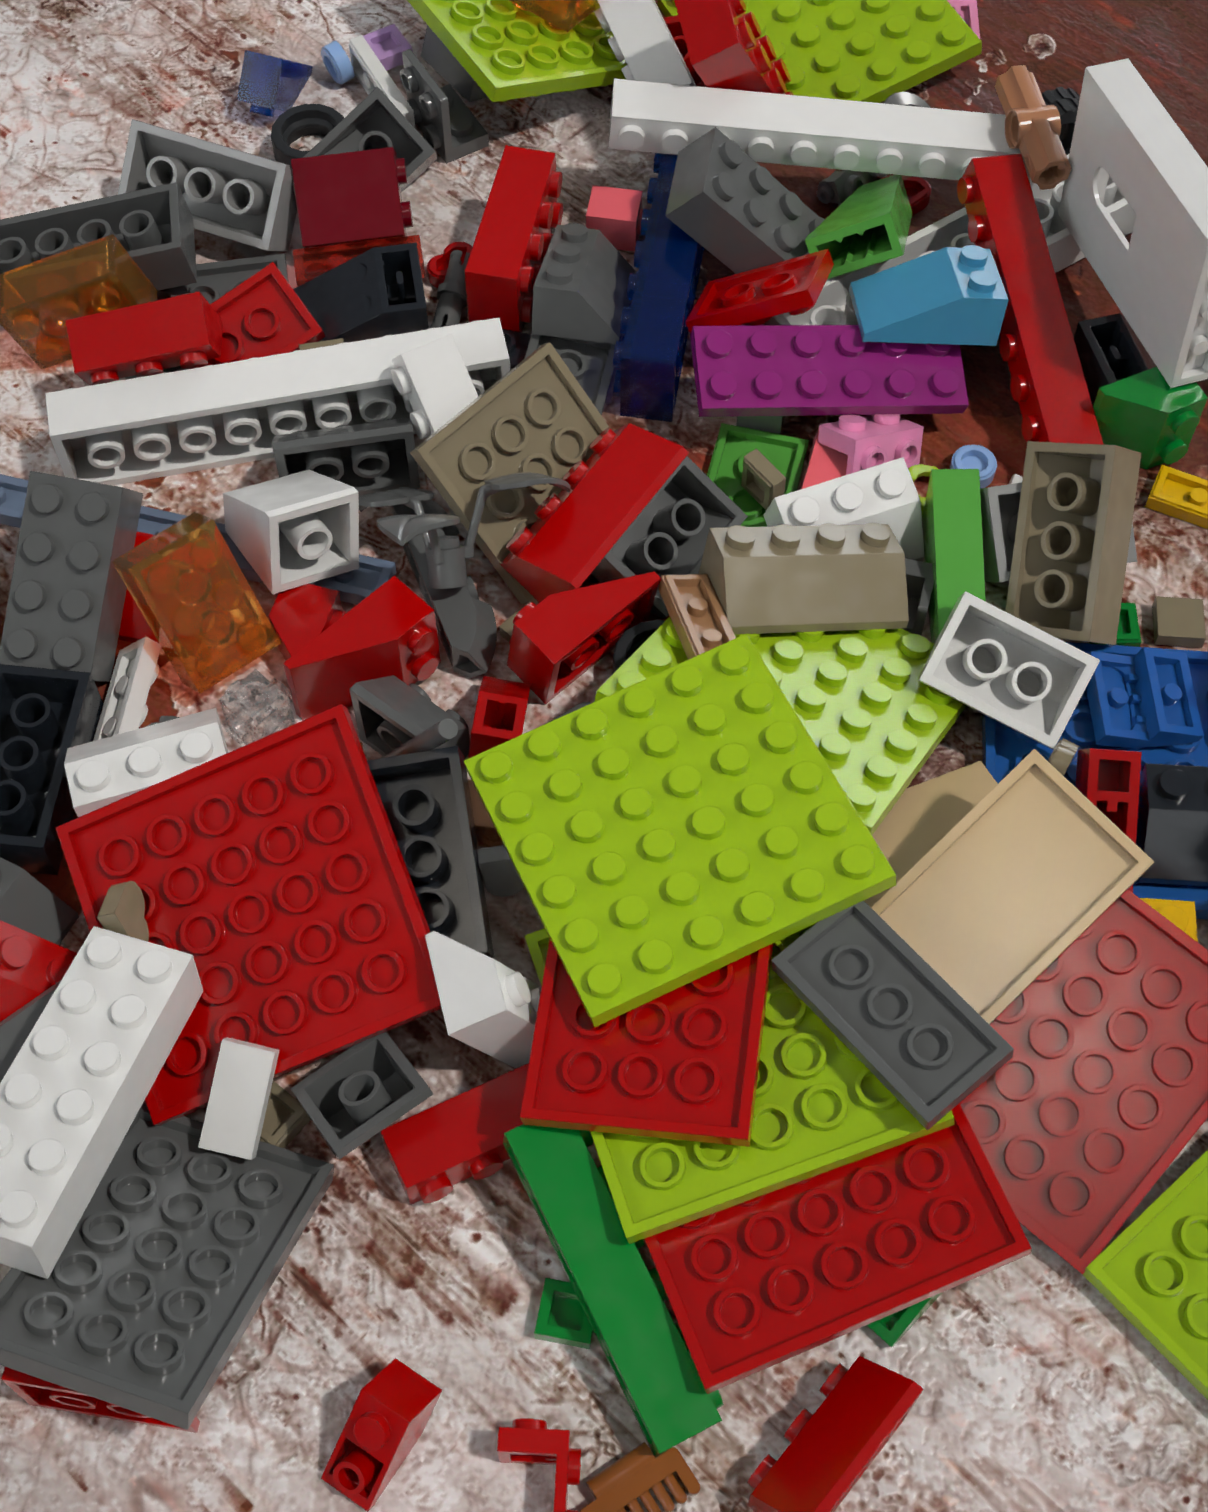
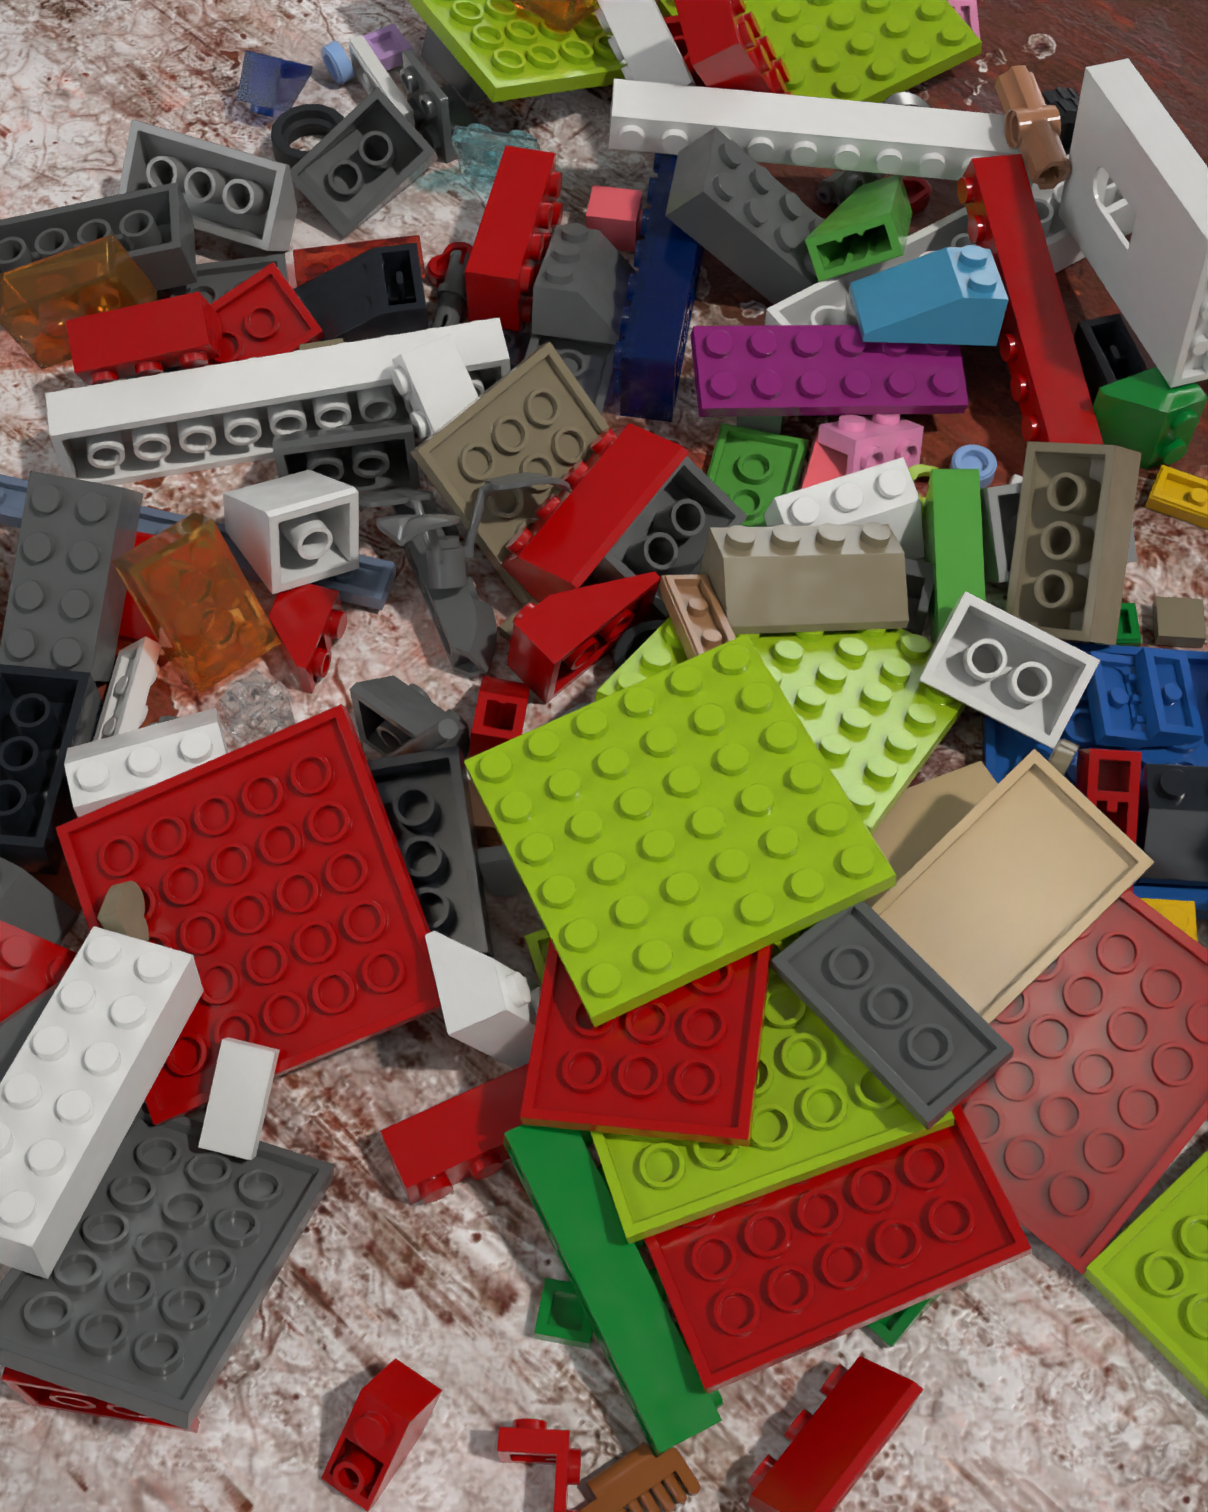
dark tan tile [260,1081,310,1148] -> none
red slope [283,575,441,720] -> none
dark grey slope [290,1032,433,1160] -> none
dark red brick [291,147,413,251] -> none
red plate [686,249,834,334] -> none
dark tan tile [741,449,786,510] -> none
none -> clear light blue plate [452,124,541,179]

